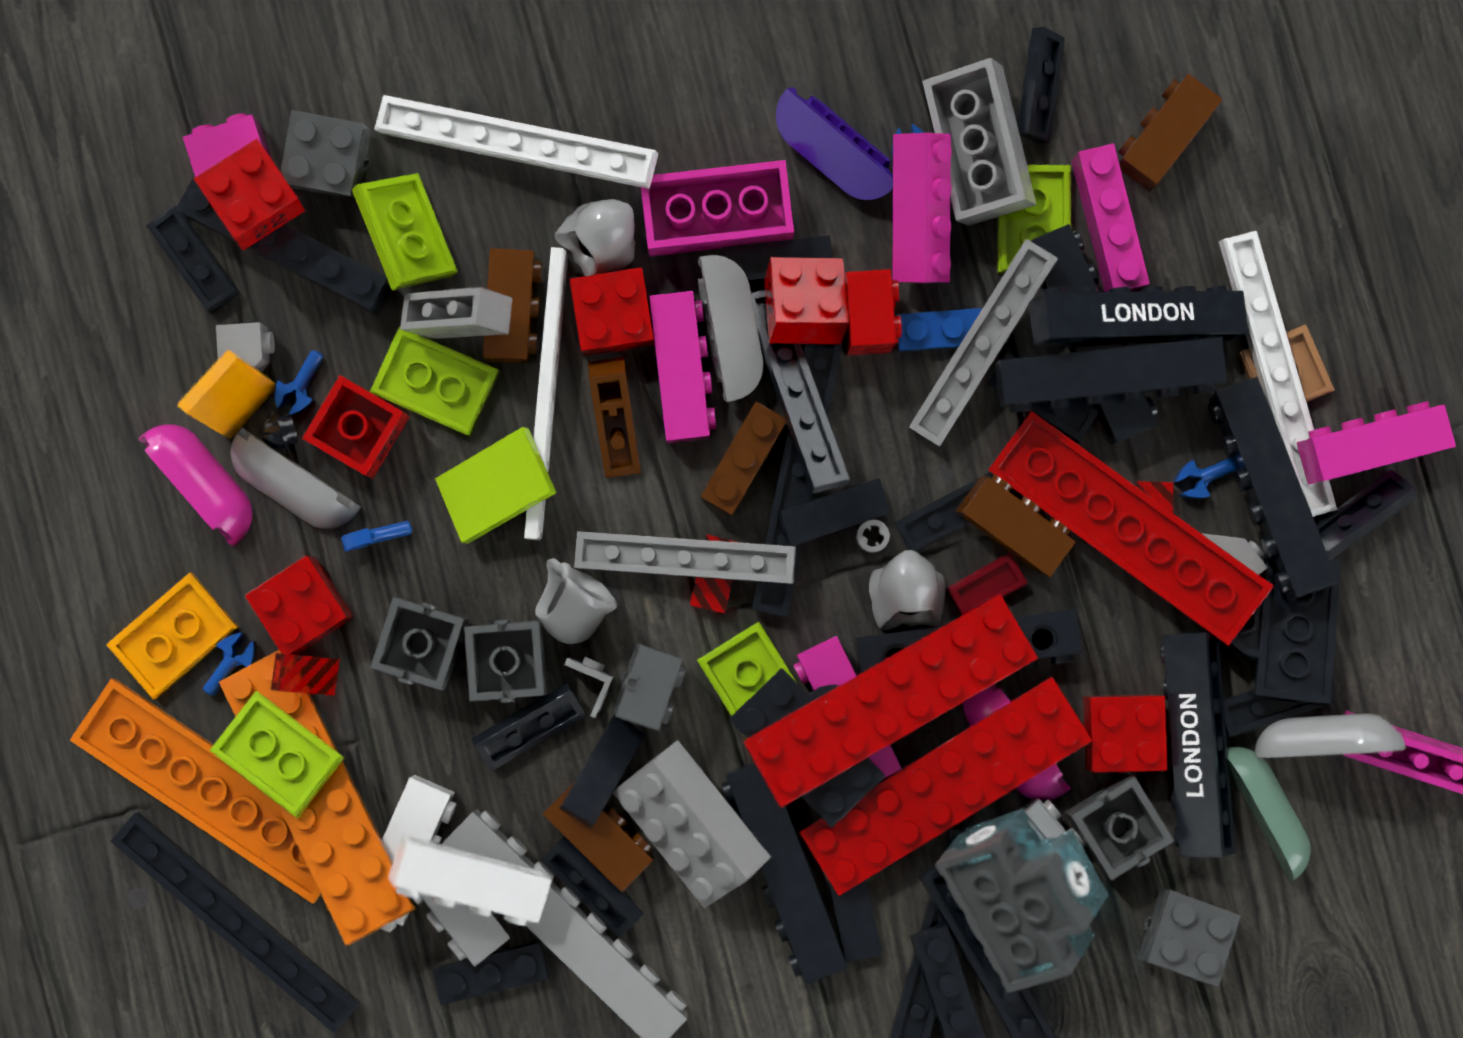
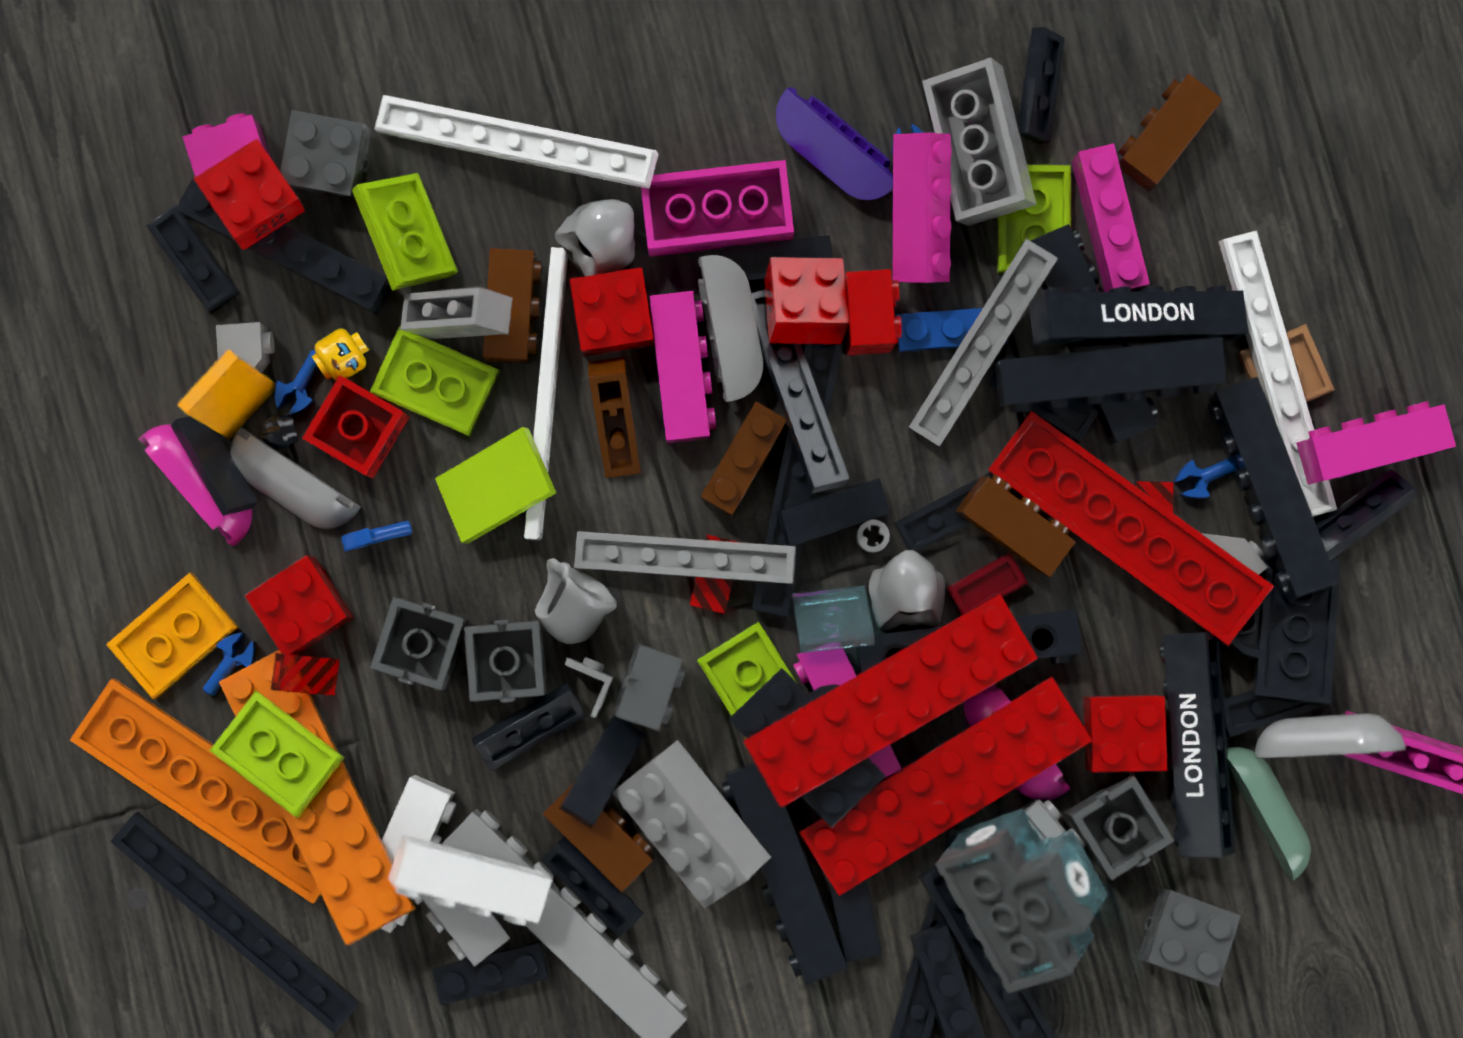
none -> black tile [171,416,258,516]
none -> yellow head [311,328,369,381]
none -> clear light blue tile [792,586,875,653]

